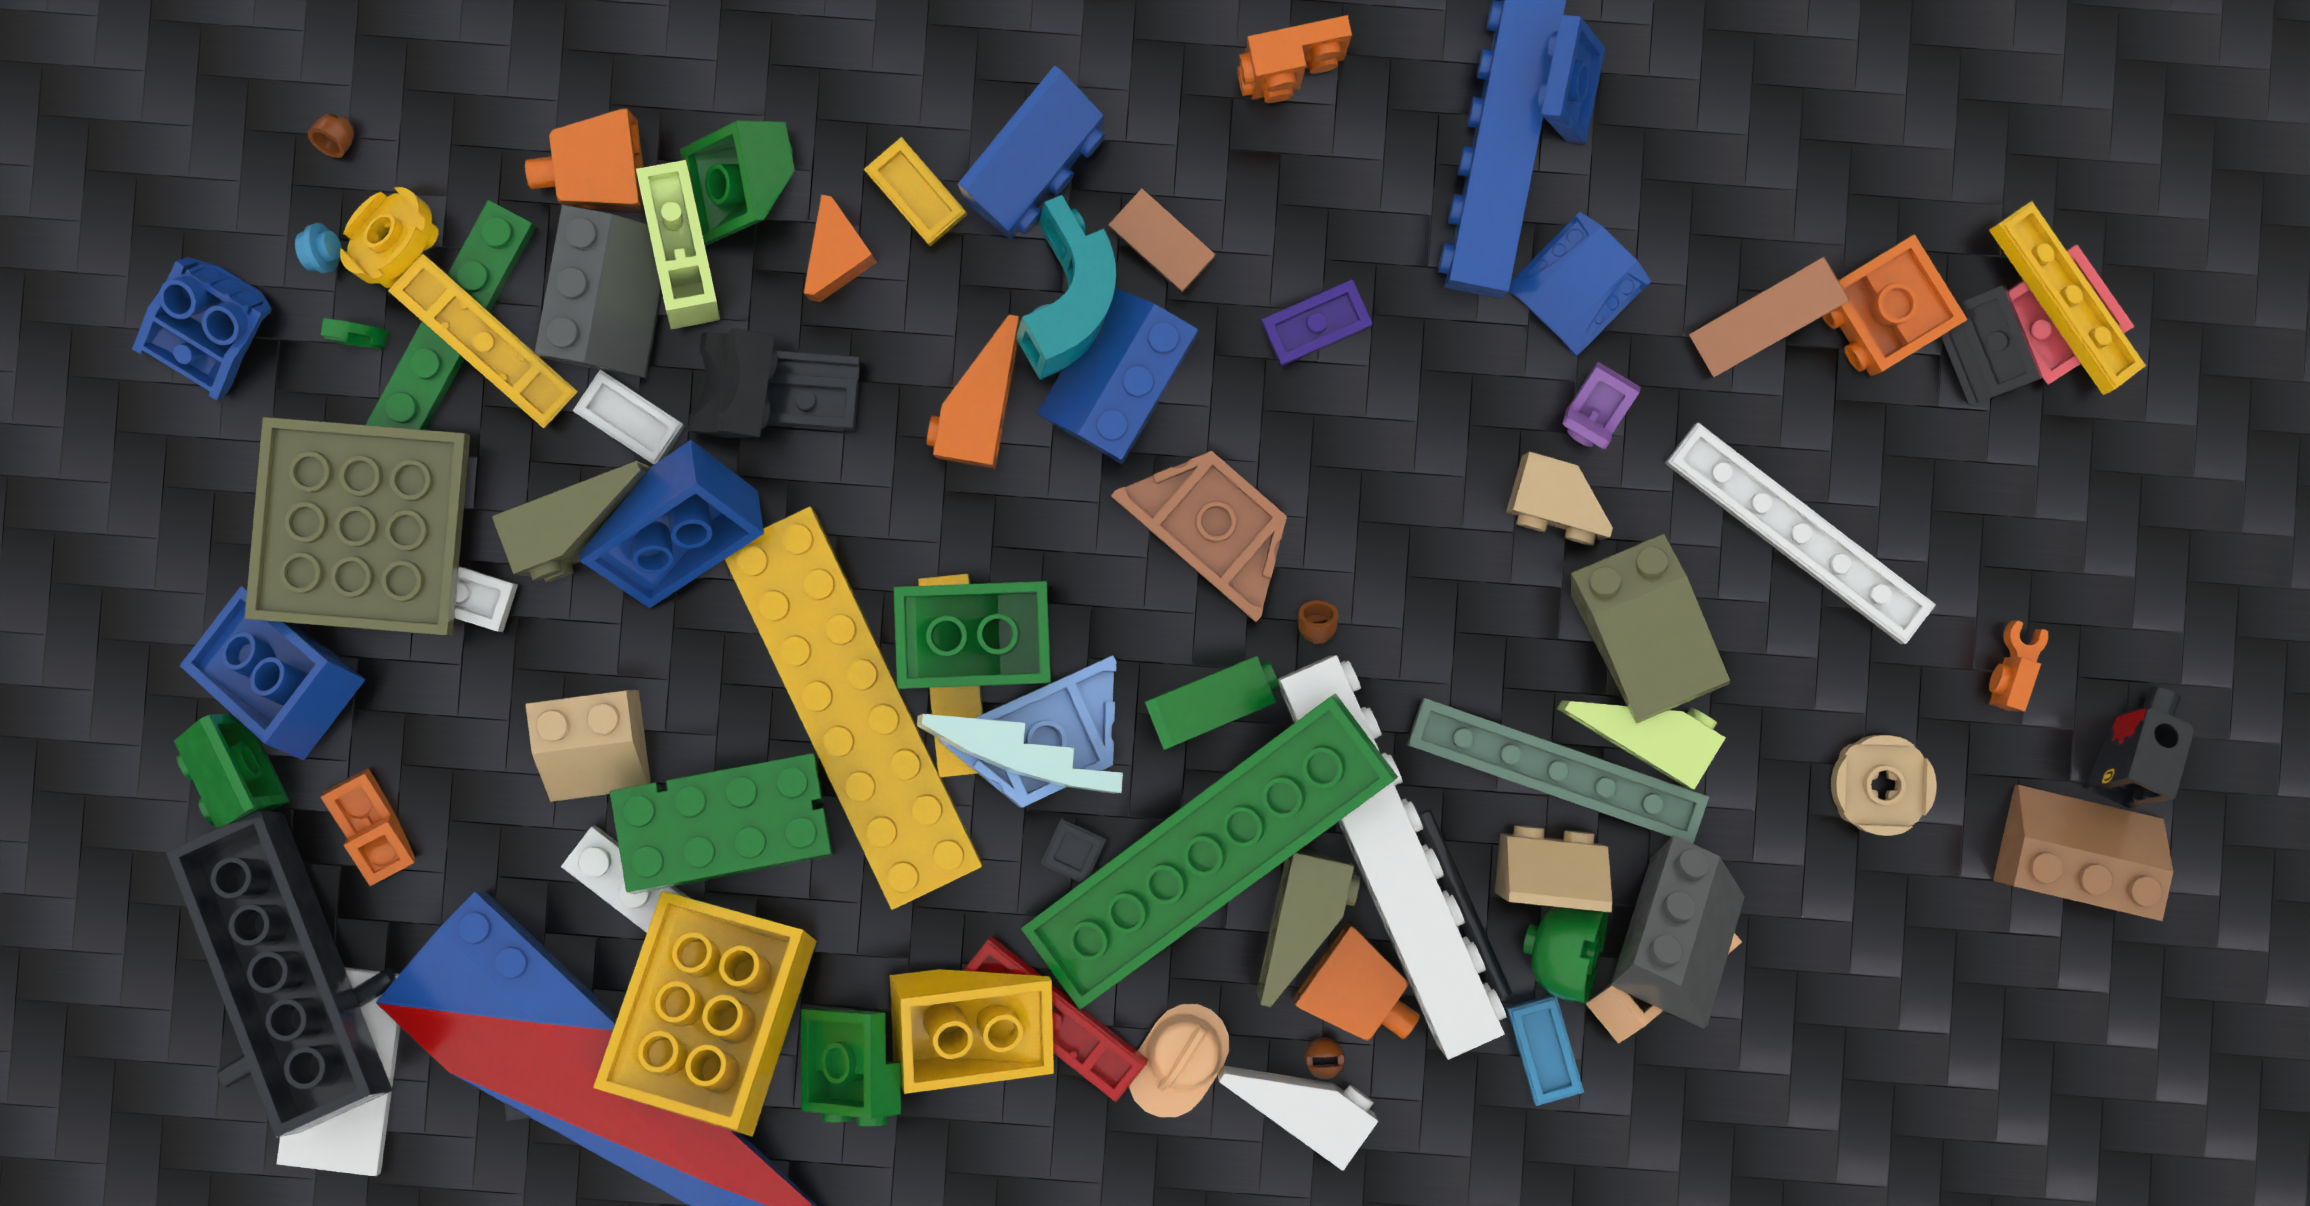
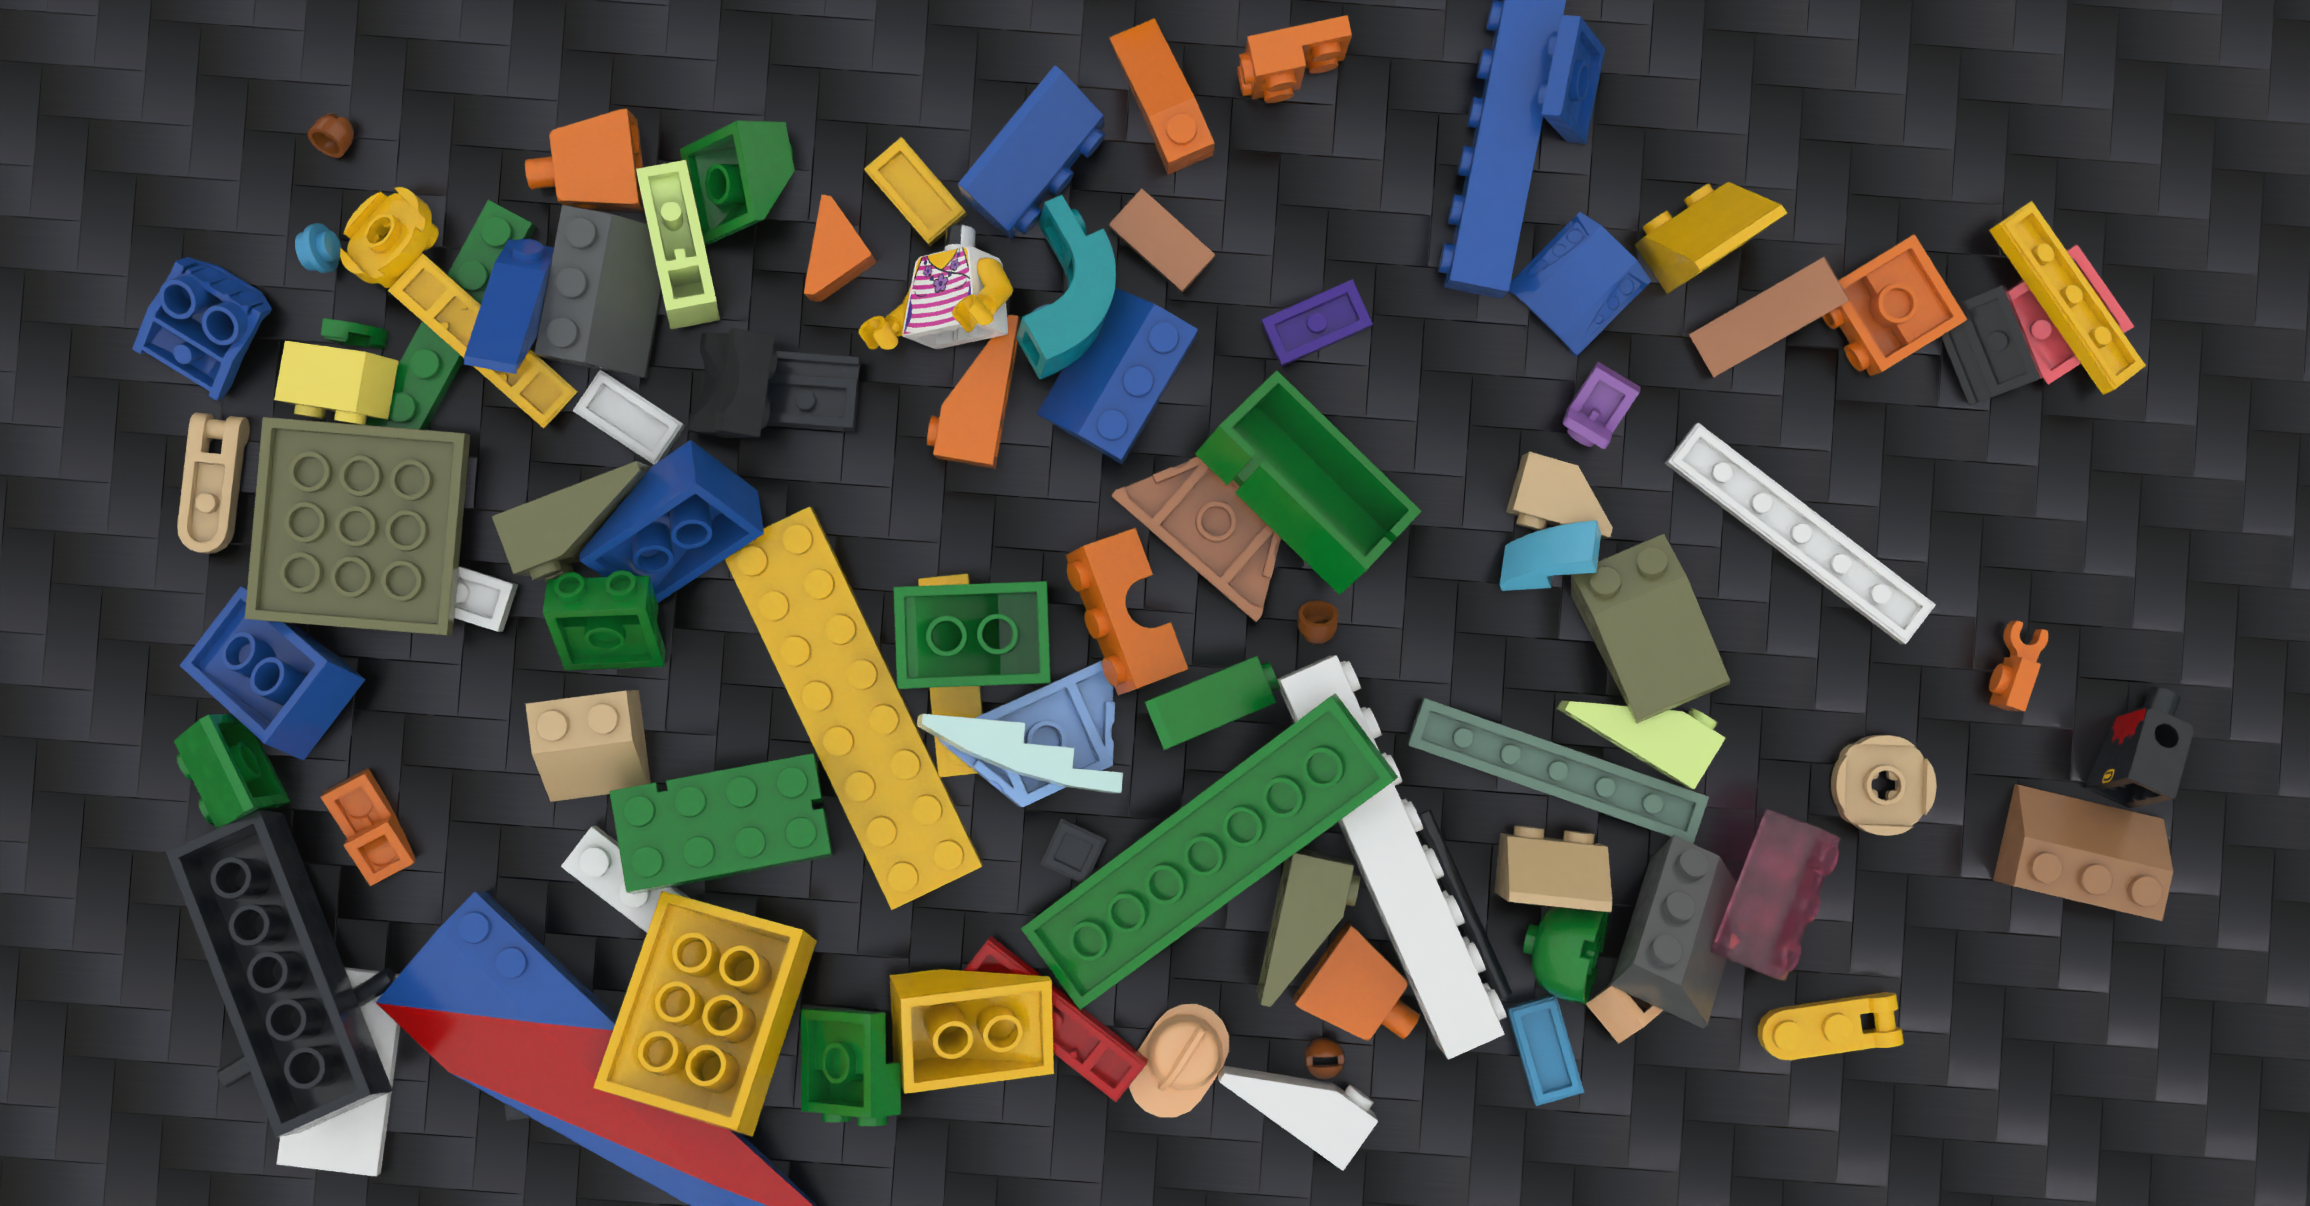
none -> tan plate [177,412,250,553]
none -> light yellow brick [274,341,399,425]
none -> blue slope [464,239,554,374]
none -> green plate [543,570,666,671]
none -> torso [859,225,1013,350]
none -> orange arch [1065,528,1188,696]
none -> orange slope [1109,18,1215,175]
none -> green piece [1195,370,1421,595]
none -> medium azure slope [1500,520,1601,591]
none -> yellow slope [1635,182,1787,294]
none -> clear pink slope [1710,809,1841,981]
none -> yellow plate [1757,992,1904,1060]

